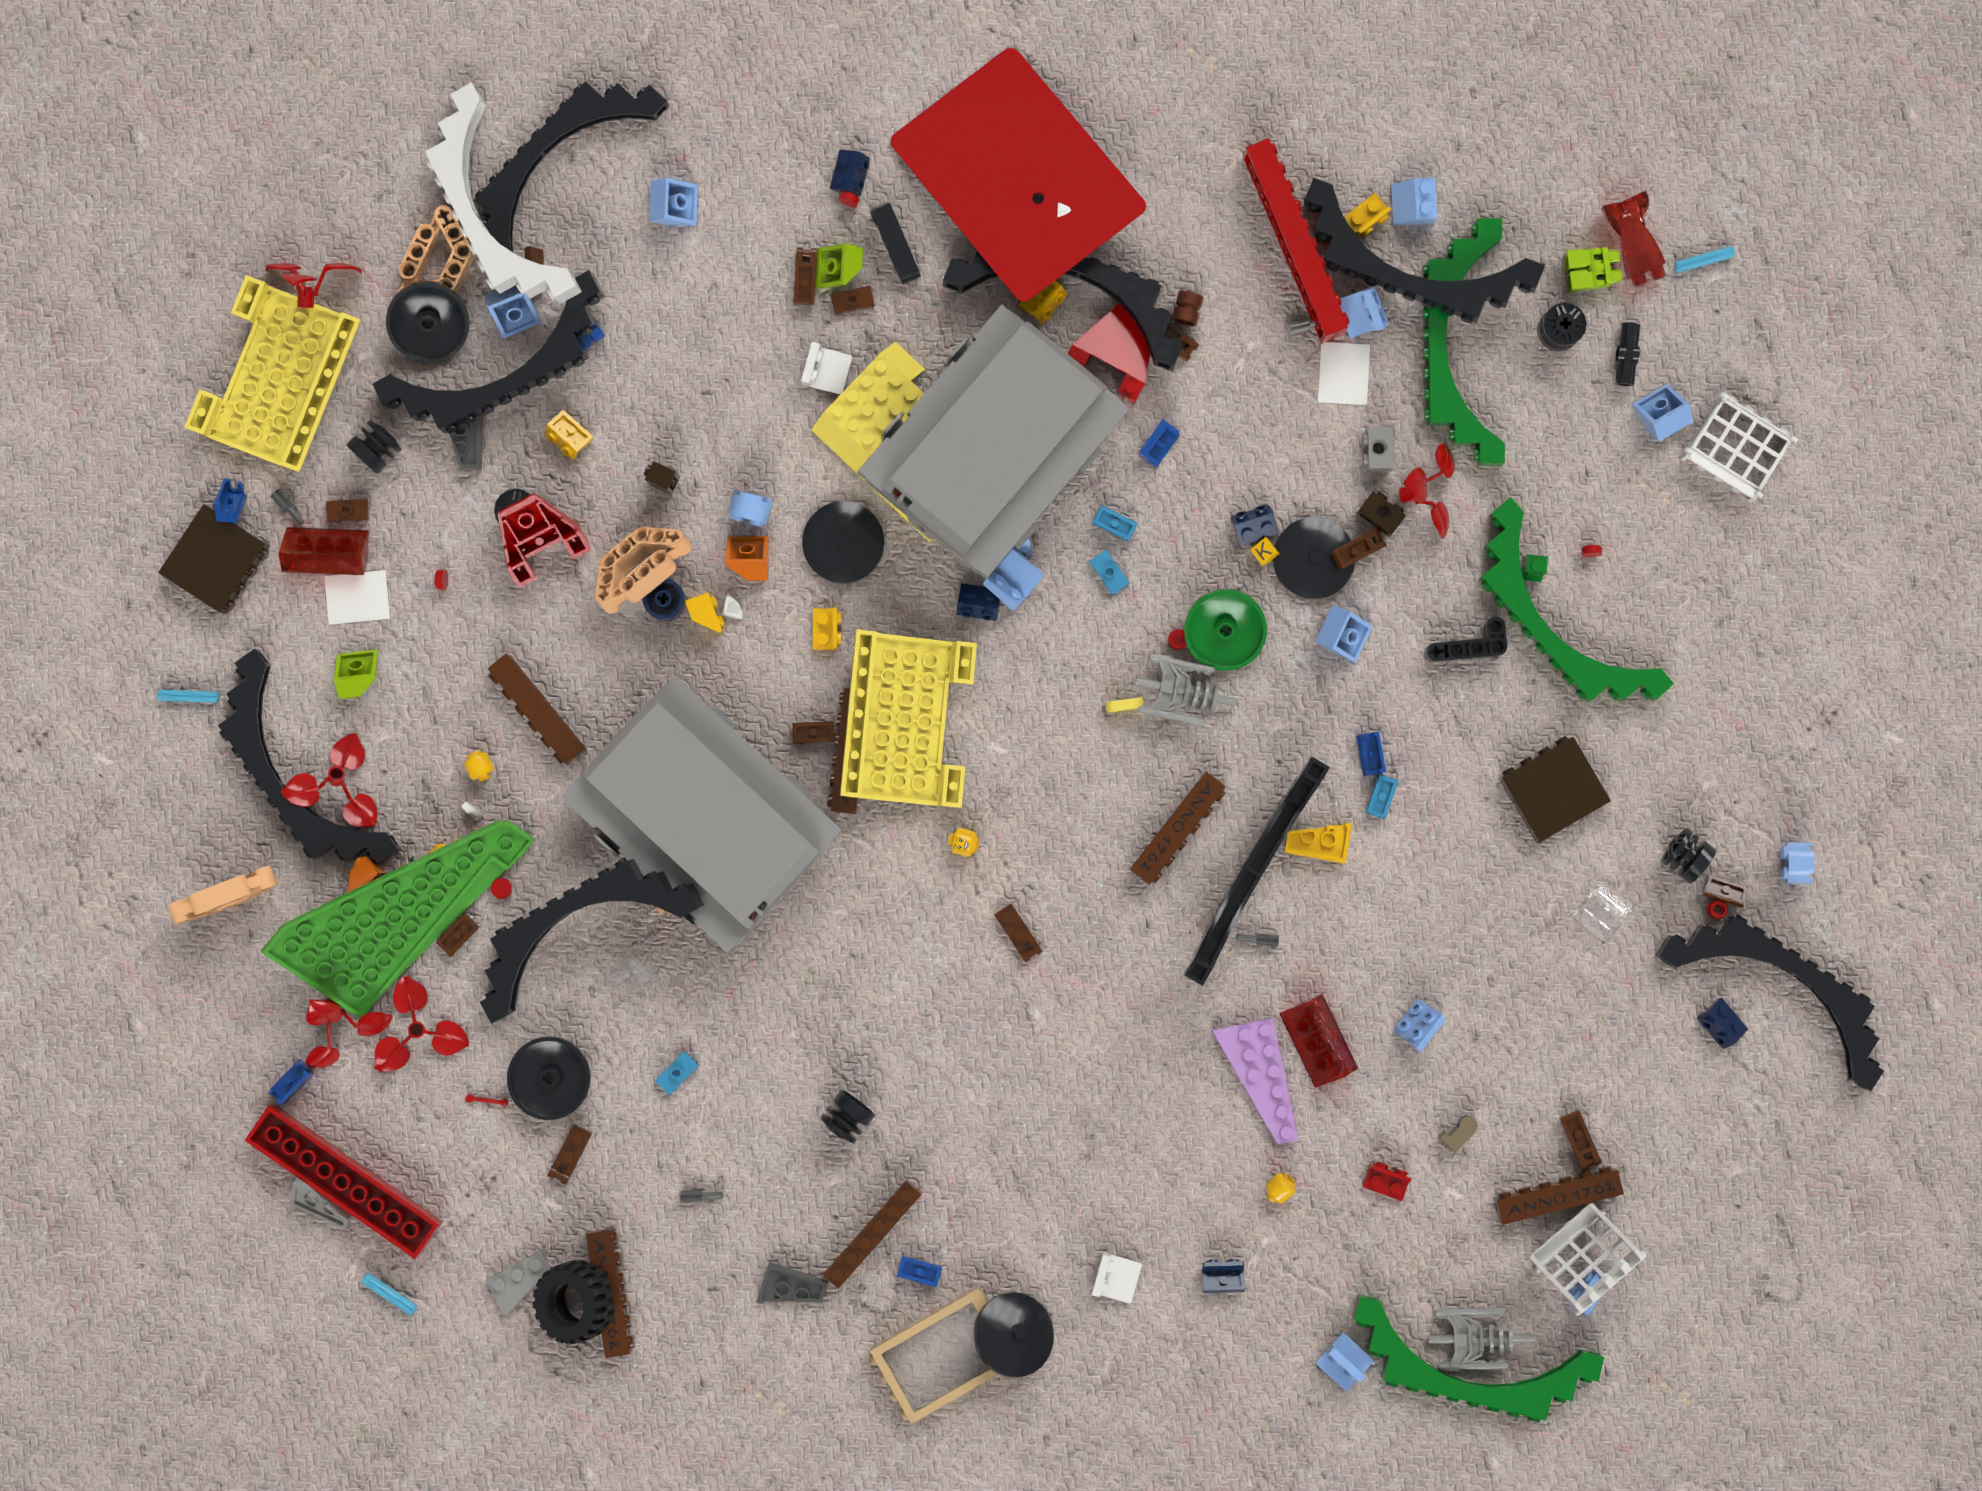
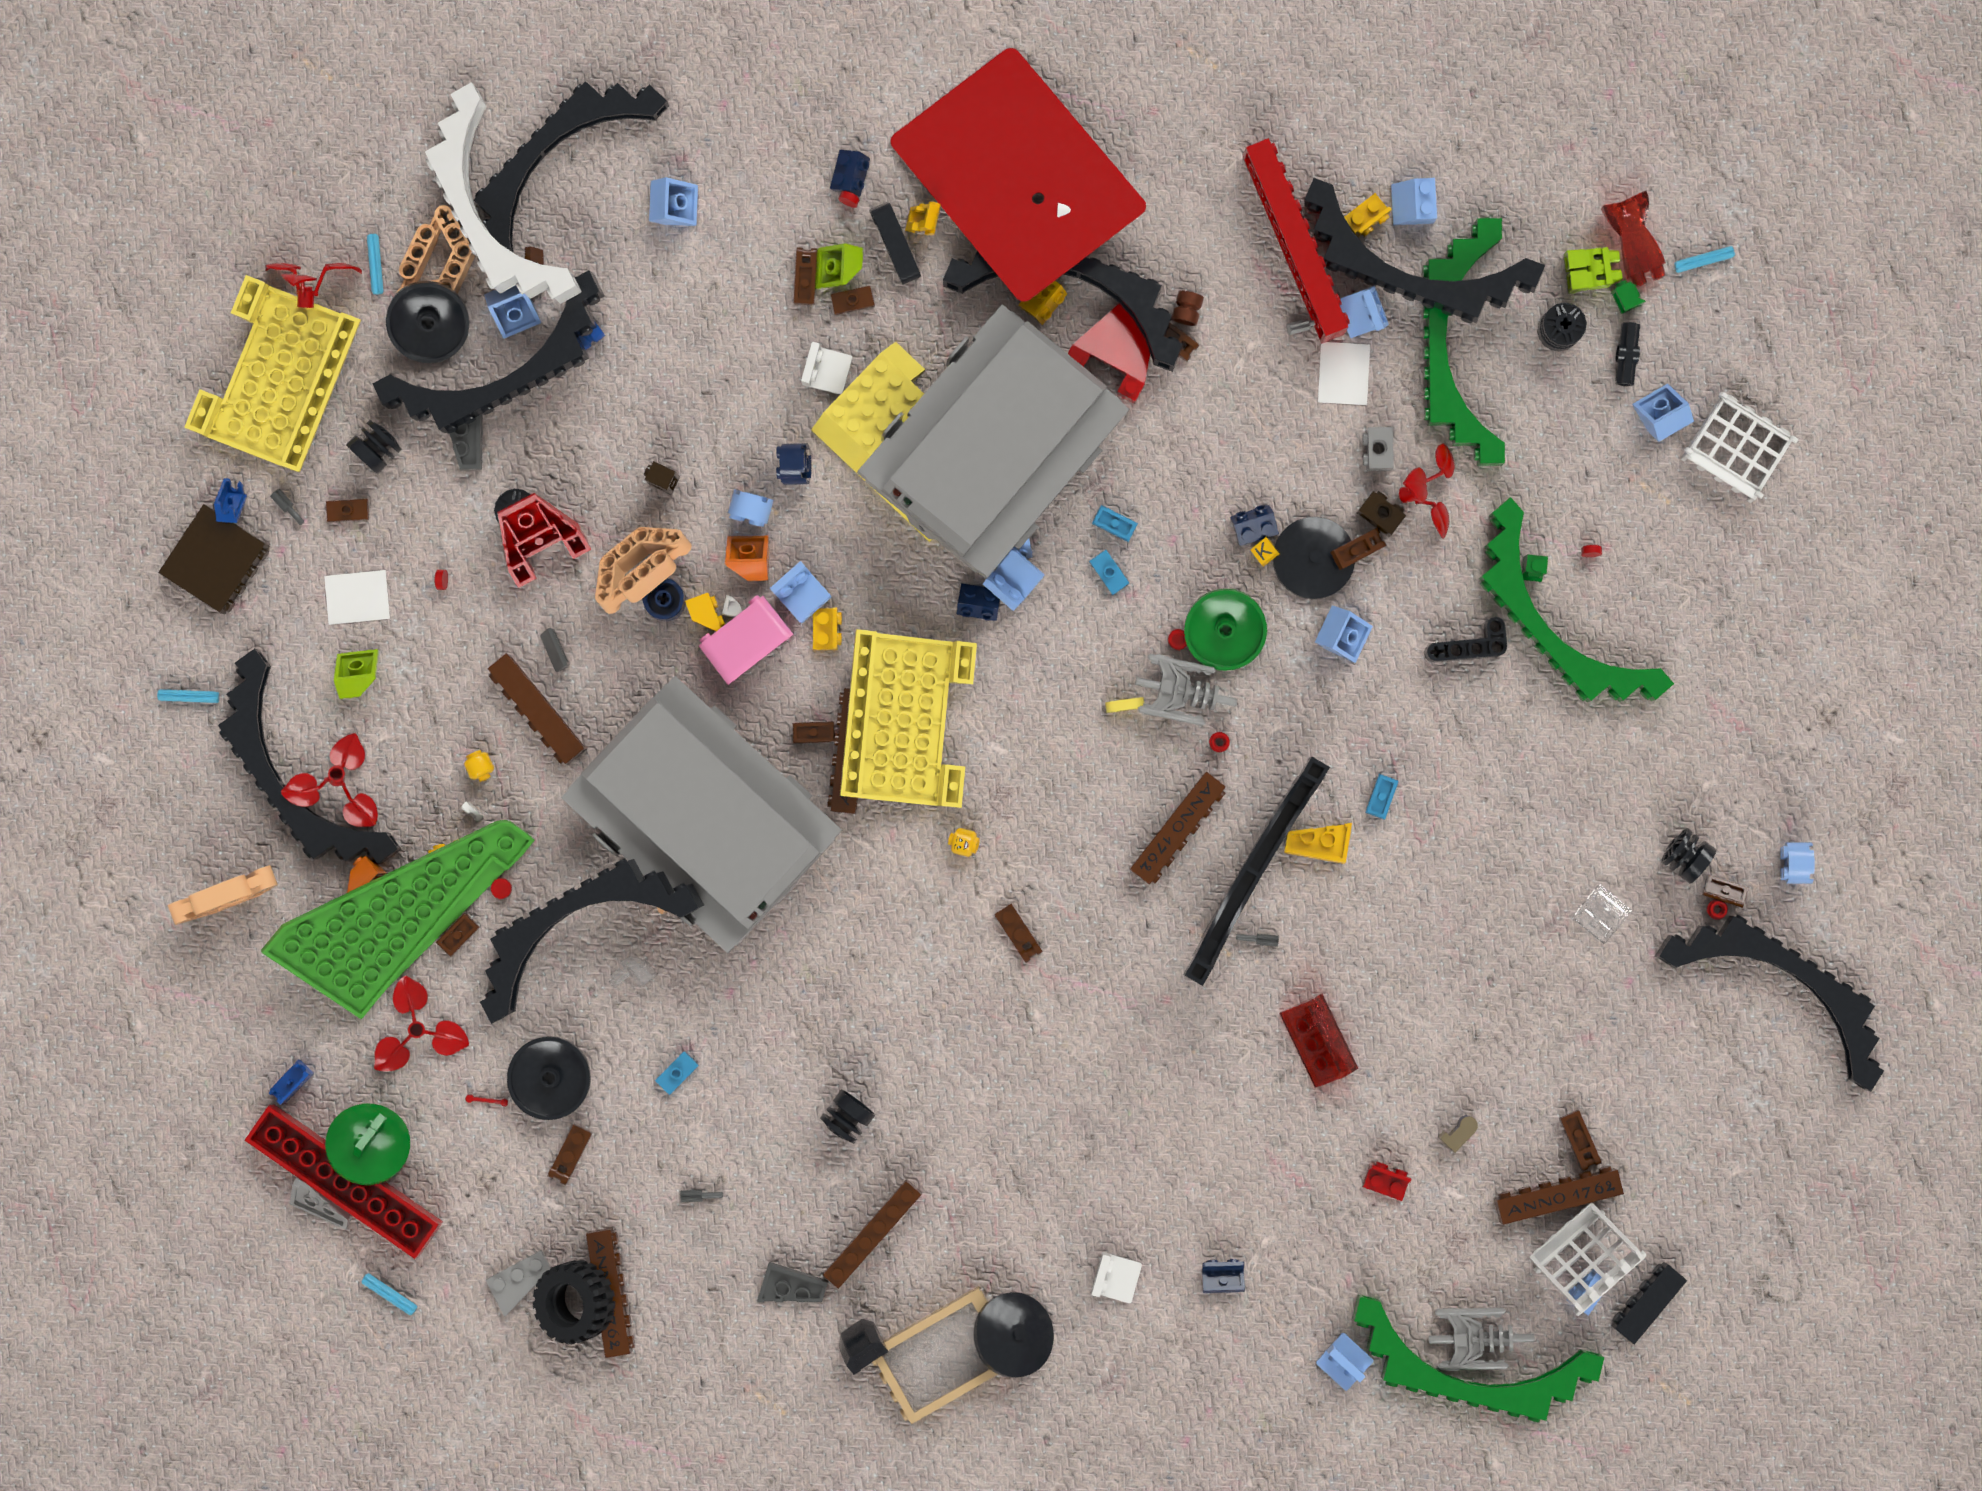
clear red slope [278,527,369,575] -> none
red plant [306,998,393,1068] -> none
yellow bracket [544,410,593,460] -> none
black dish [802,501,885,584] -> none
blue plate [897,1255,942,1287] -> none
blue hinge [1138,419,1180,468] -> none
lavender wing [1212,1018,1298,1145] -> none
yellow head [1265,1173,1296,1204] -> none
blue hinge [1356,731,1386,776] -> none
light blue bracket [1393,998,1446,1052] -> none
dark brown brick [1499,736,1611,843] -> none
dark blue bracket [1697,997,1748,1049] -> none
none -> green bracket [325,1103,410,1185]
none -> medium azure axle [367,234,384,295]
none -> dark grey slope [540,628,570,672]
none -> bright pink windscreen [699,595,794,685]
none -> light blue bracket [770,561,831,623]
none -> dark blue brick [776,443,812,485]
none -> black slope [839,1319,889,1375]
none -> yellow cylinder [905,202,941,235]
none -> red plate [1209,732,1230,753]
none -> green window [1611,280,1646,314]
none -> black brick [1611,1262,1688,1345]

